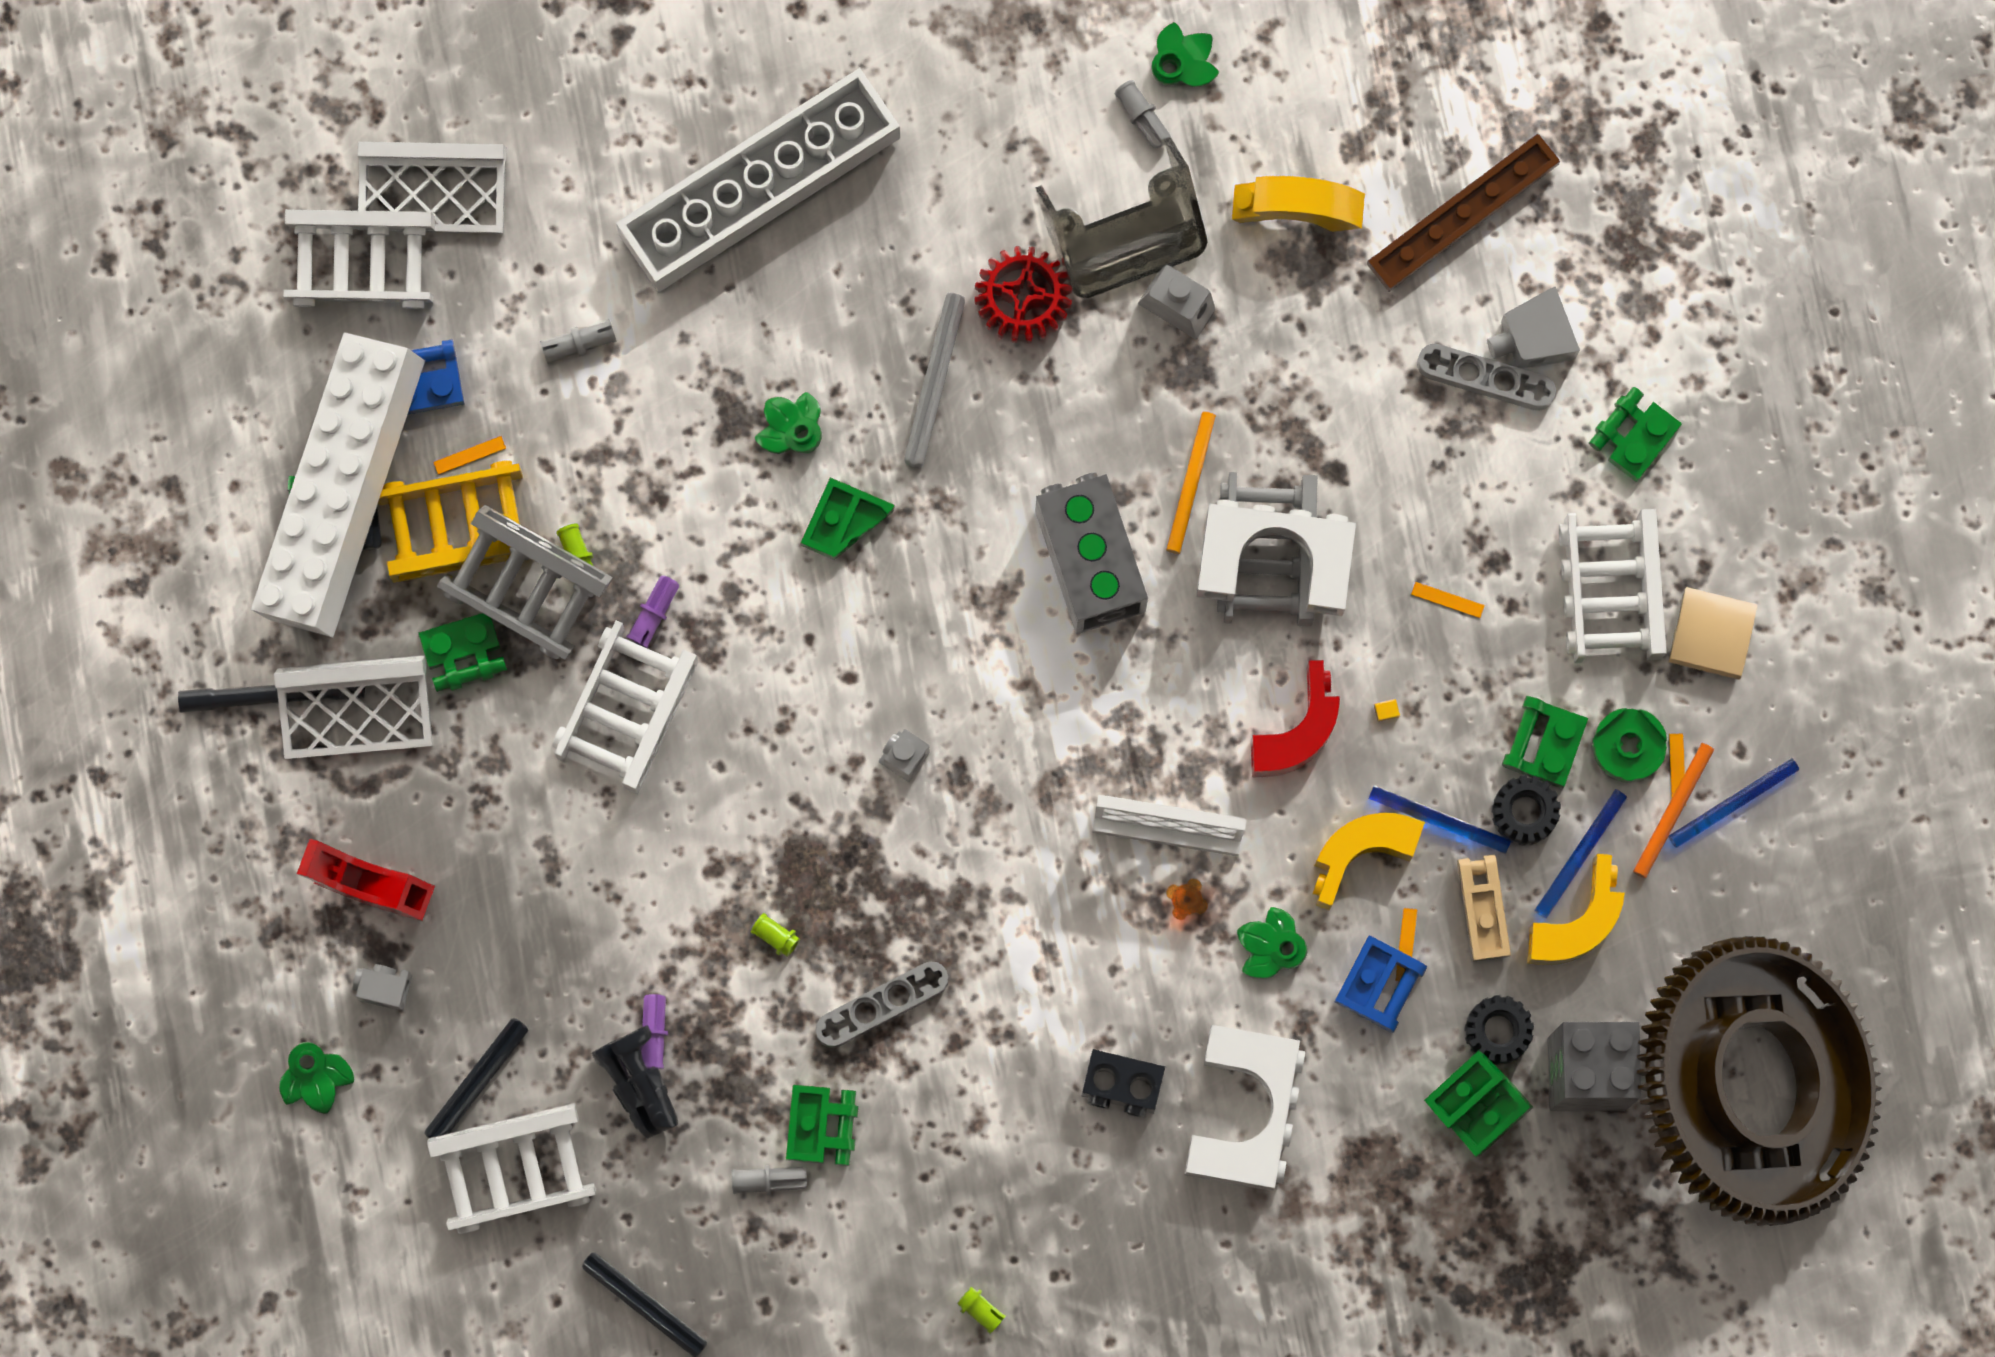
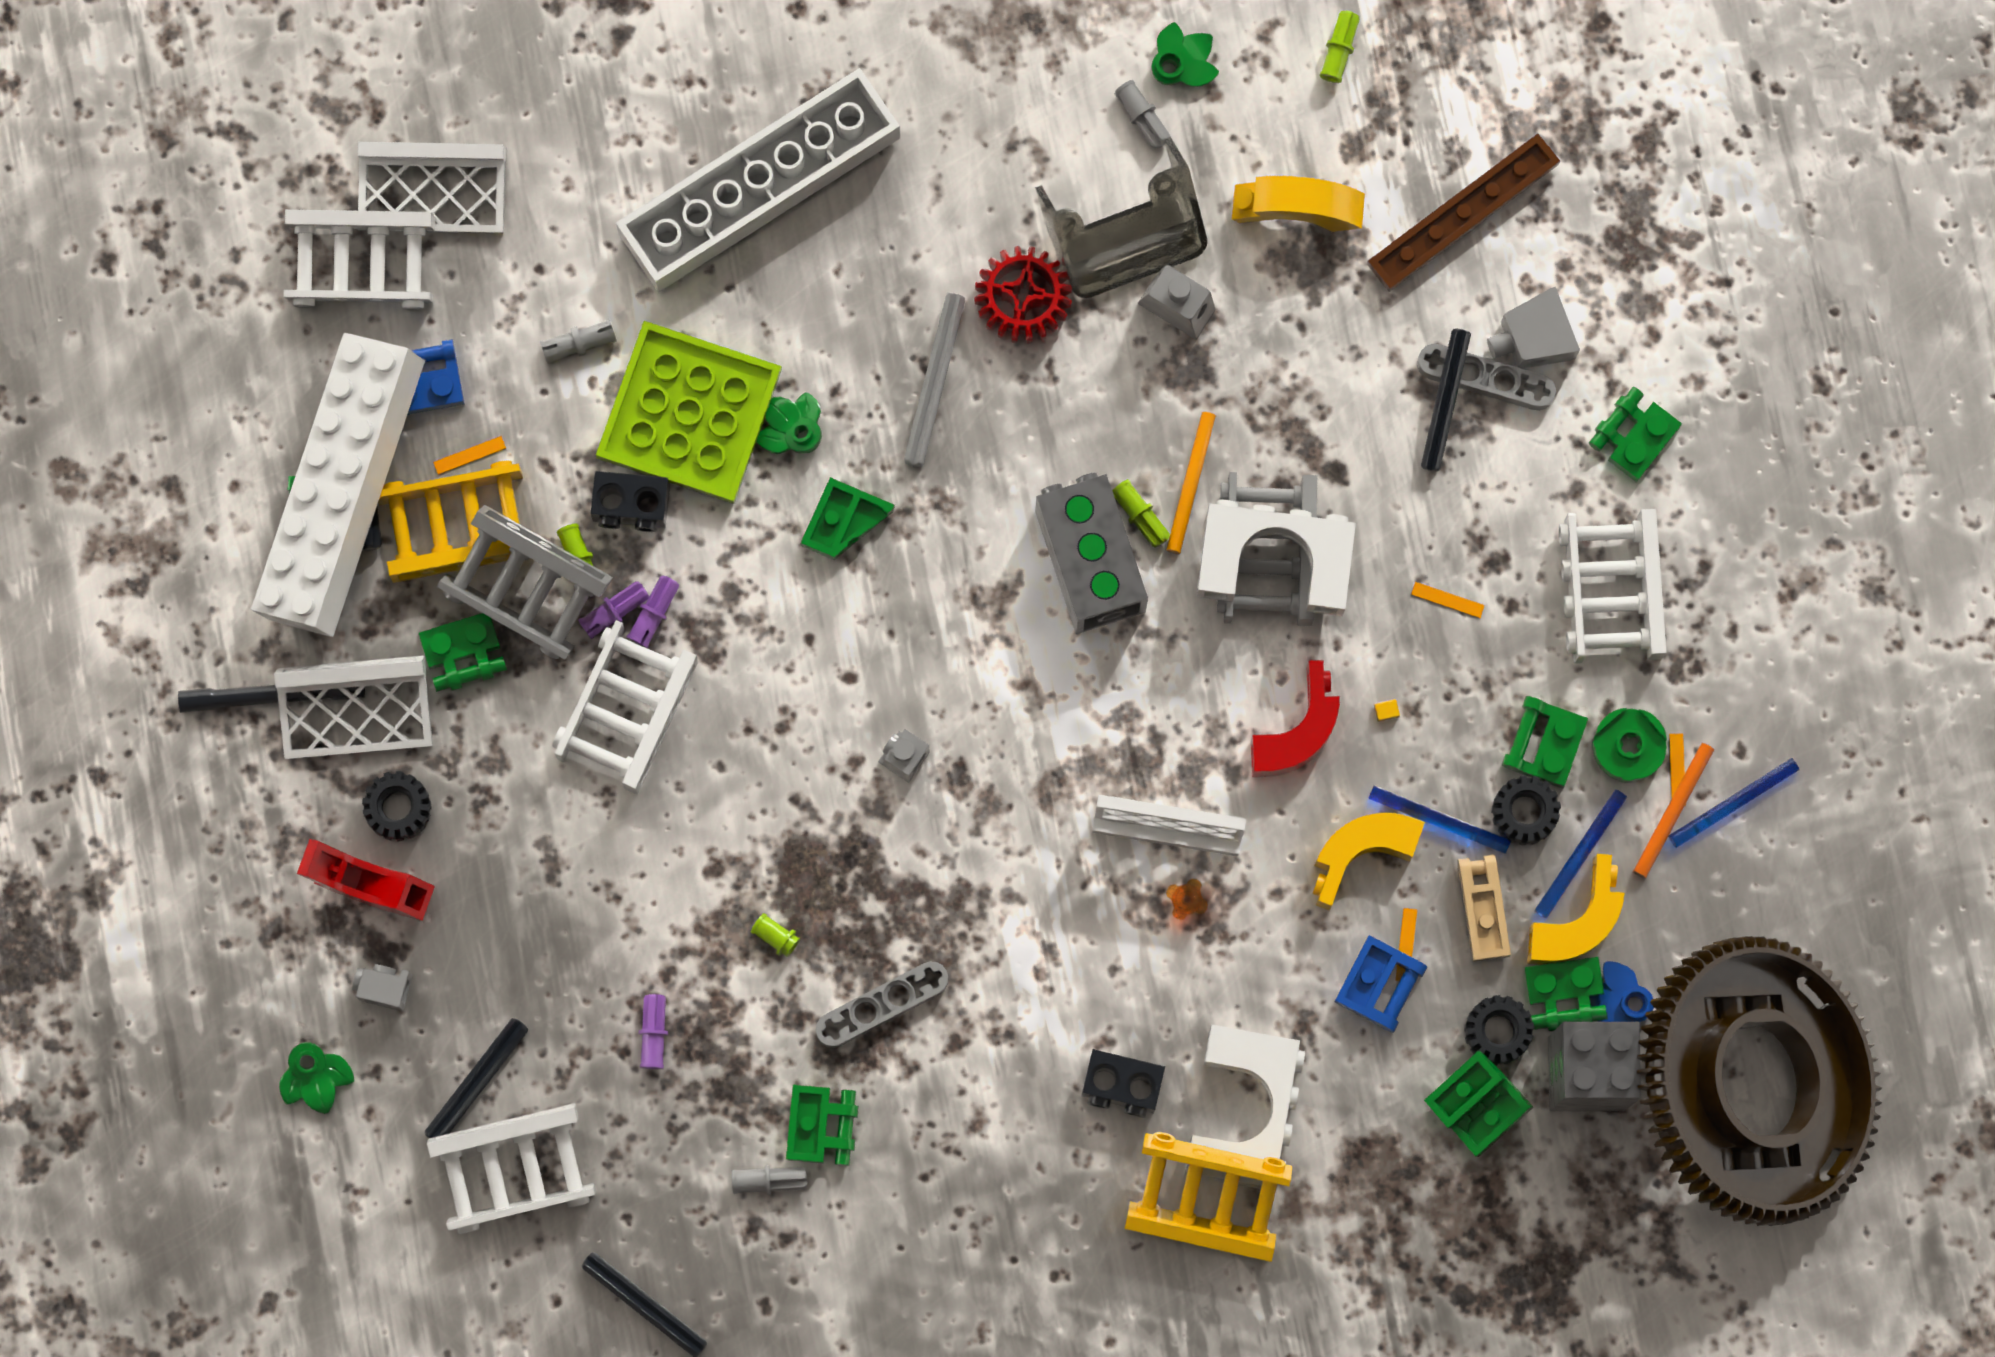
black piece [591,1025,678,1139] -> none
lime pin [957,1287,1006,1334] -> none
green plate [1237,907,1307,979] -> none
tan slope [1669,587,1757,680] -> none
none -> black tyre [362,771,432,841]
none -> medium lavender axle [578,581,649,639]
none -> black brick [590,471,670,532]
none -> lime plate [596,321,782,504]
none -> lime axle [1112,479,1170,548]
none -> yellow fence [1124,1132,1292,1262]
none -> lime axle [1319,10,1360,83]
none -> black axle [1421,328,1471,472]
none -> green plate [1525,957,1608,1032]
none -> blue plate [1590,961,1654,1022]

